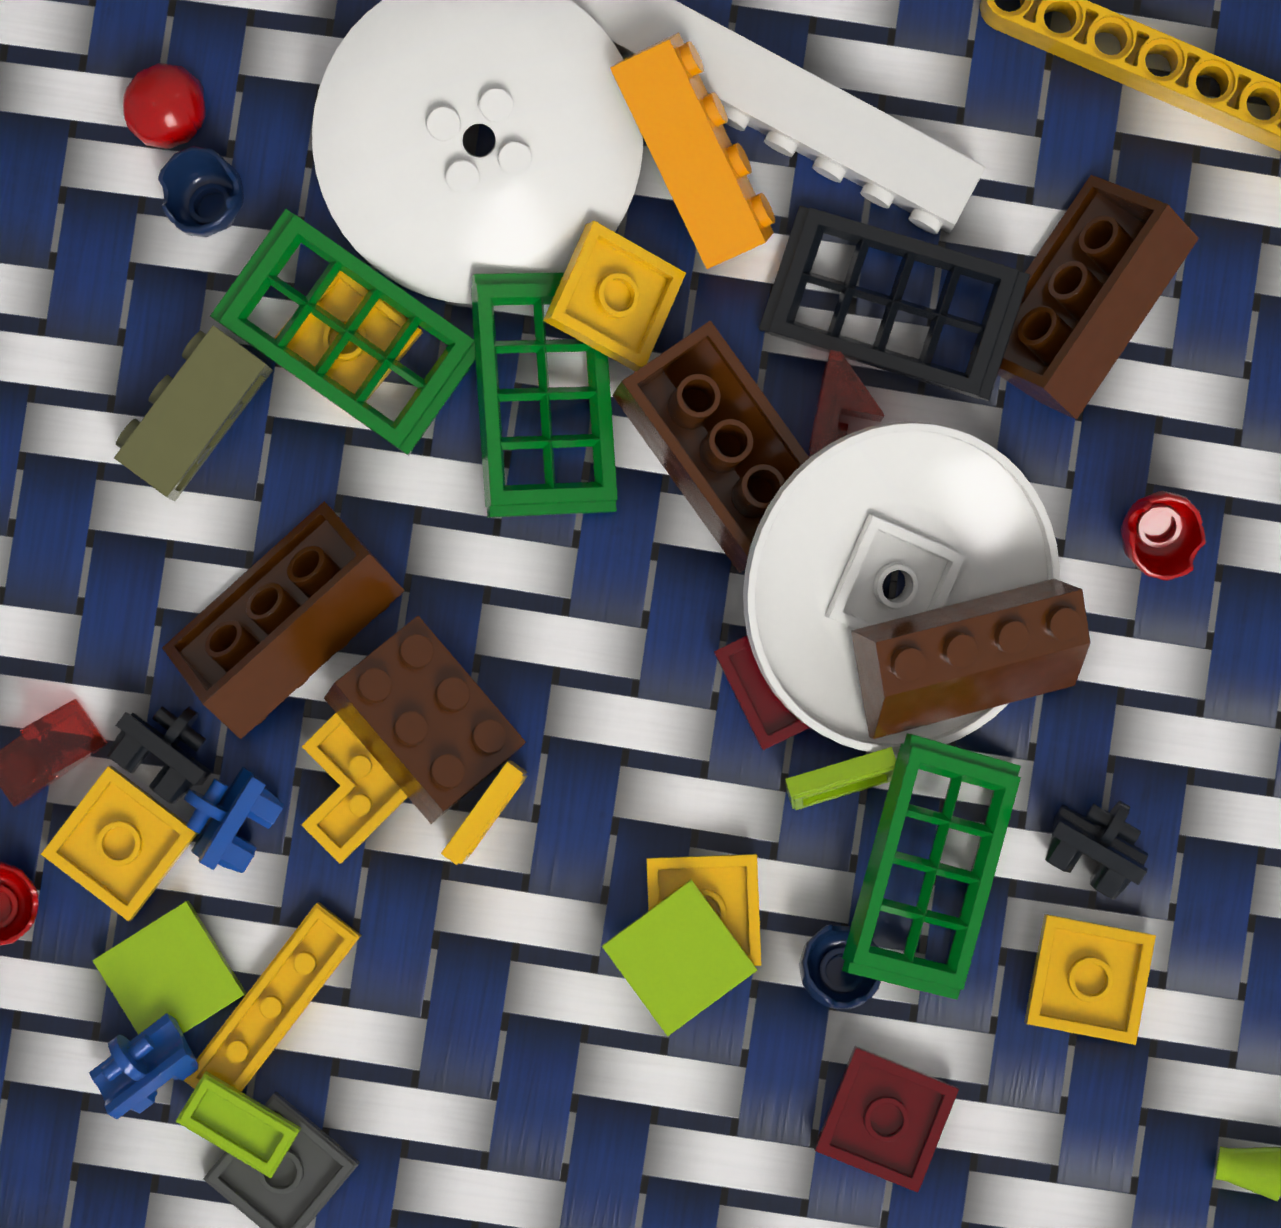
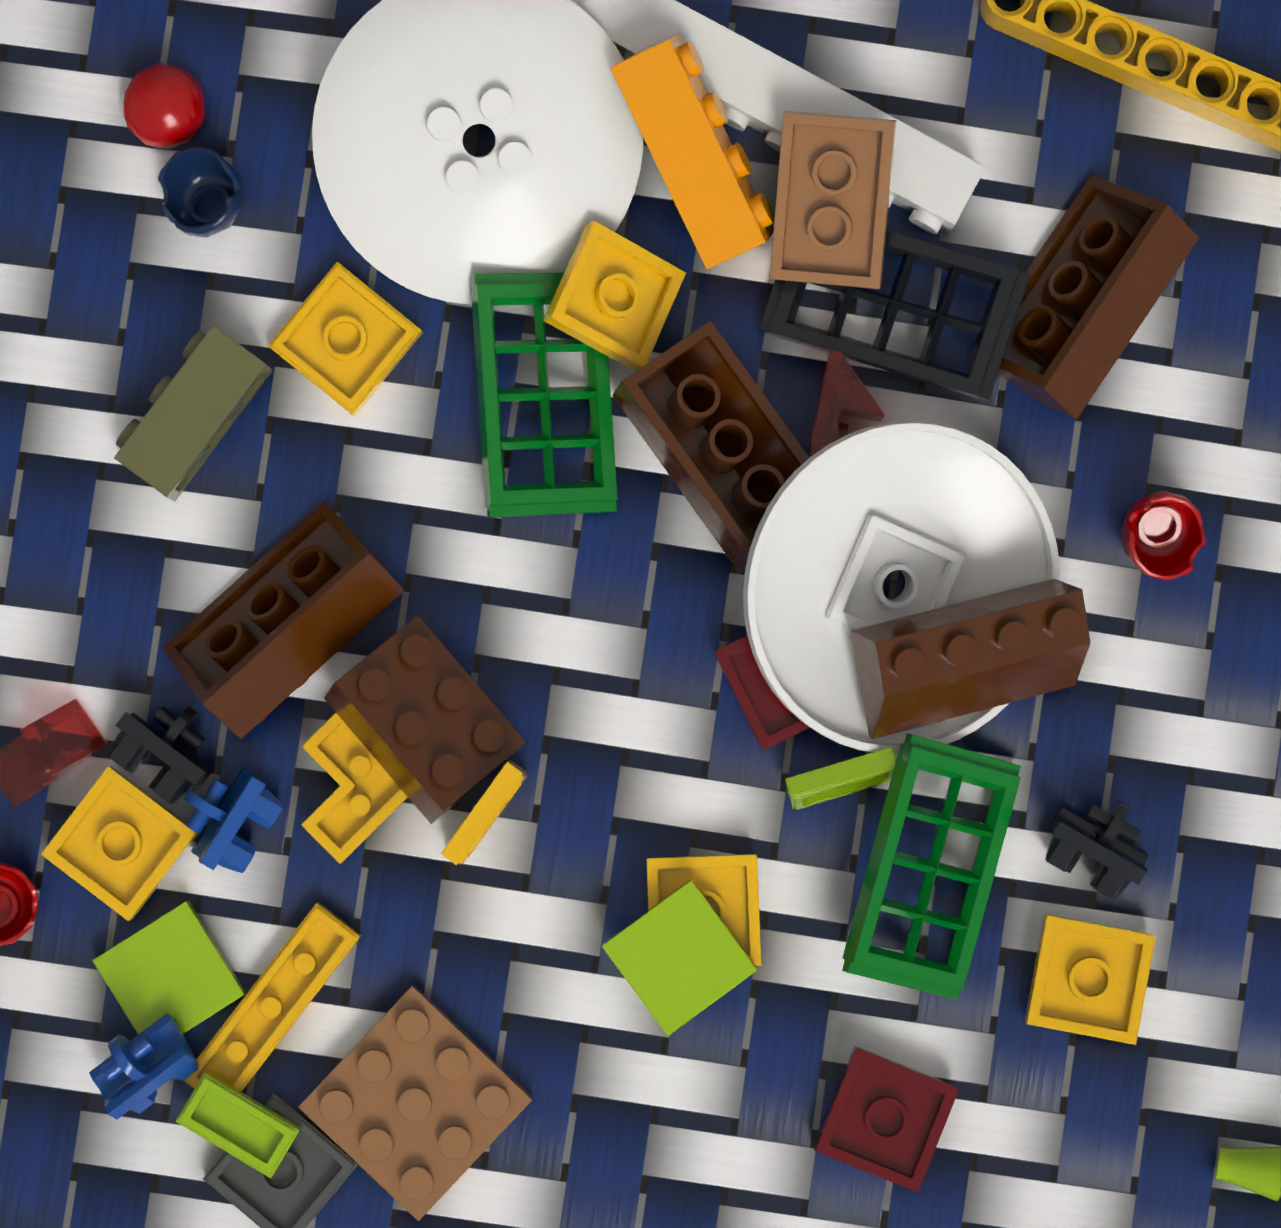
green piece [210,209,476,456] -> none
dark blue hair [799,924,881,1009] -> none
none -> medium nougat plate [298,984,533,1222]
none -> medium nougat plate [770,111,896,289]

